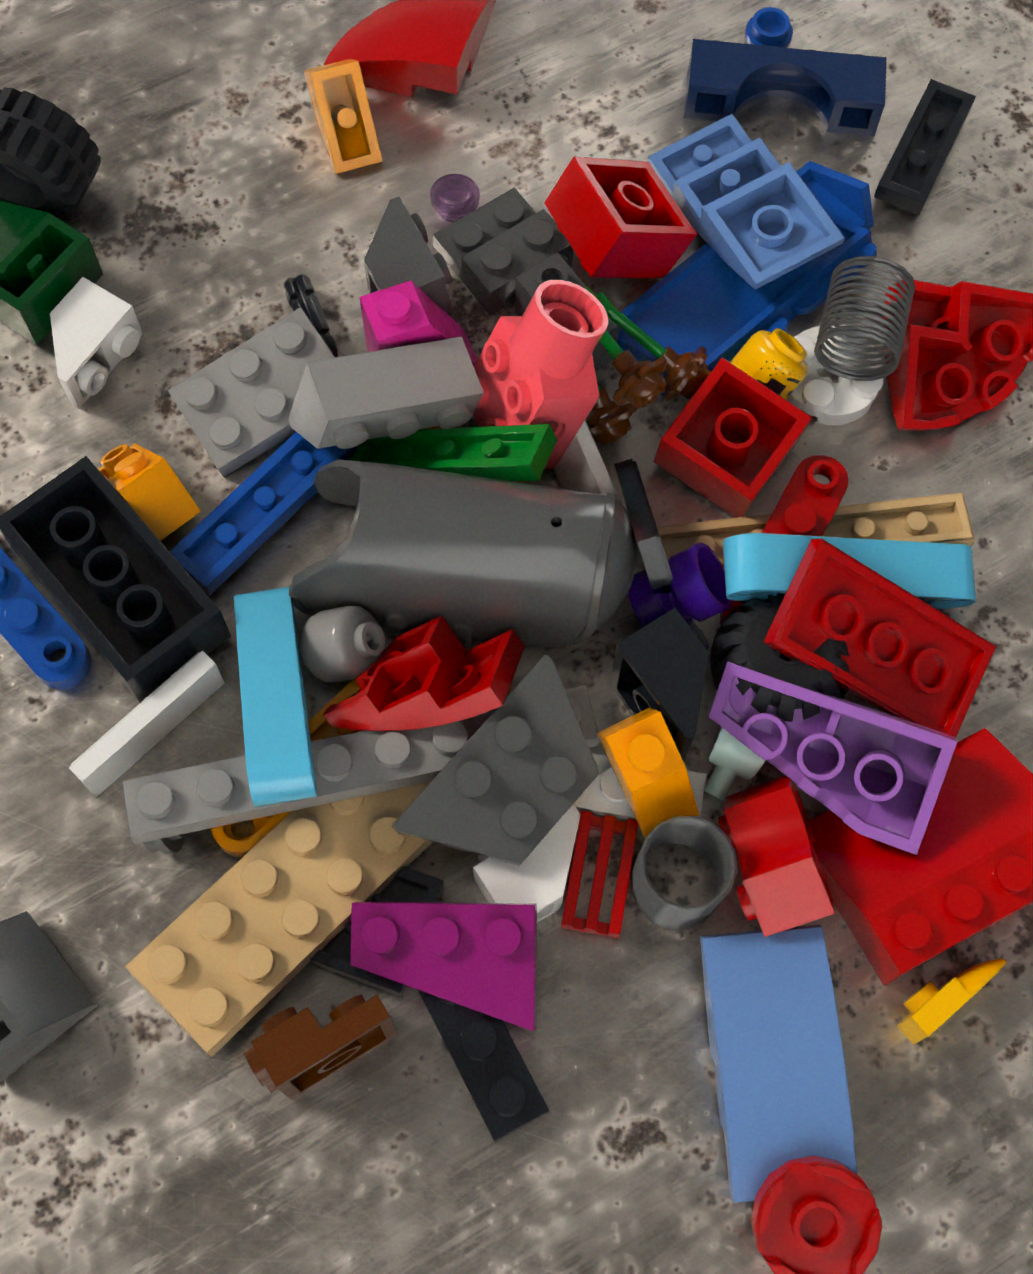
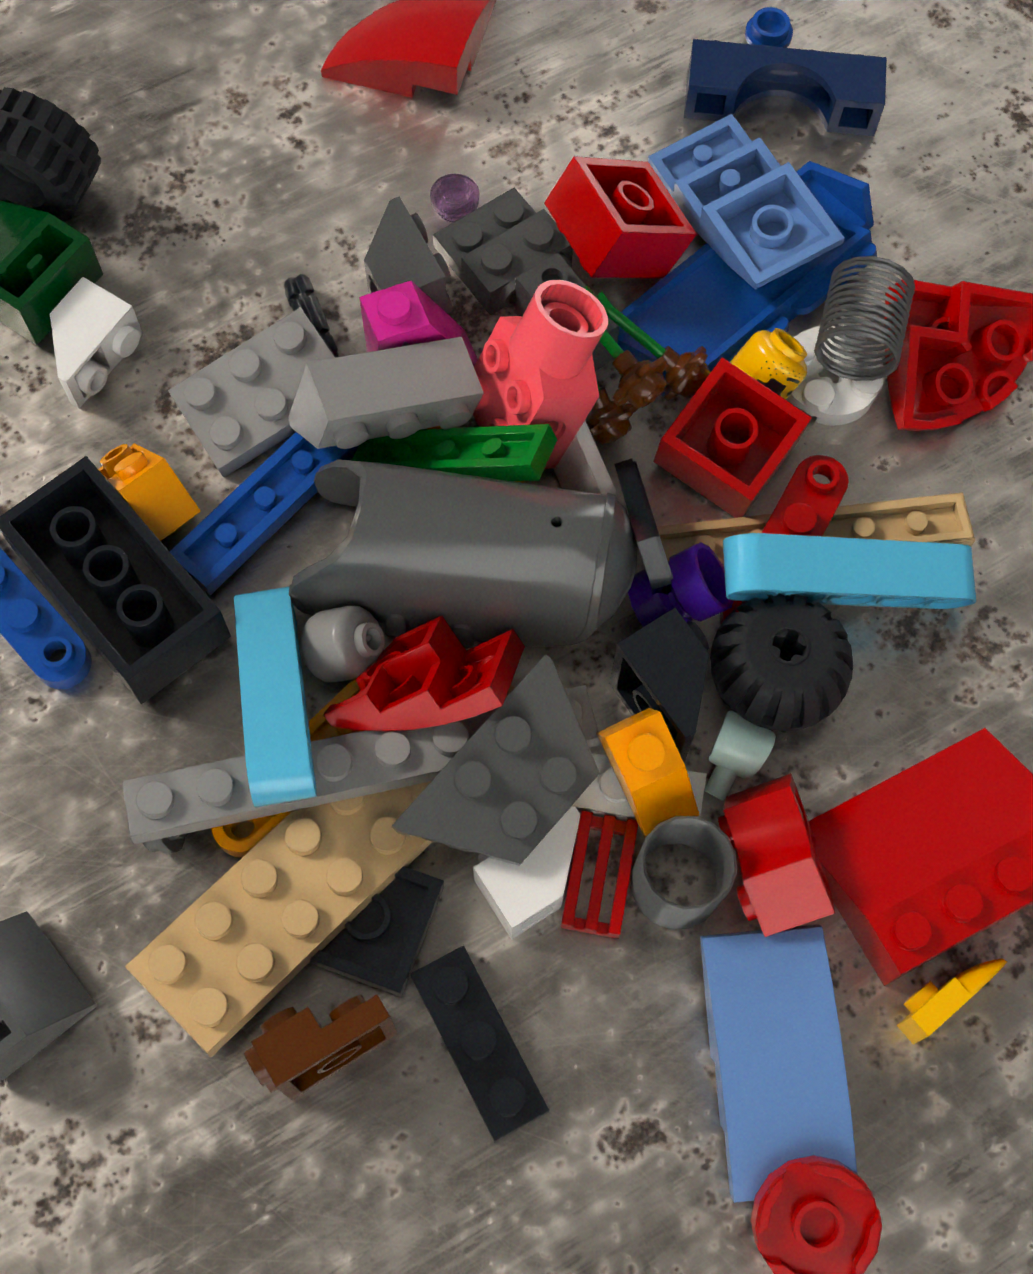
white tile [69,651,225,798] -> none
light orange slope [304,59,383,174] -> none
magenta wing [350,901,537,1032] -> none
medium lavender wedge [708,661,958,855] -> none
red tile [763,538,996,737] -> none
black plate [874,79,976,215] -> none

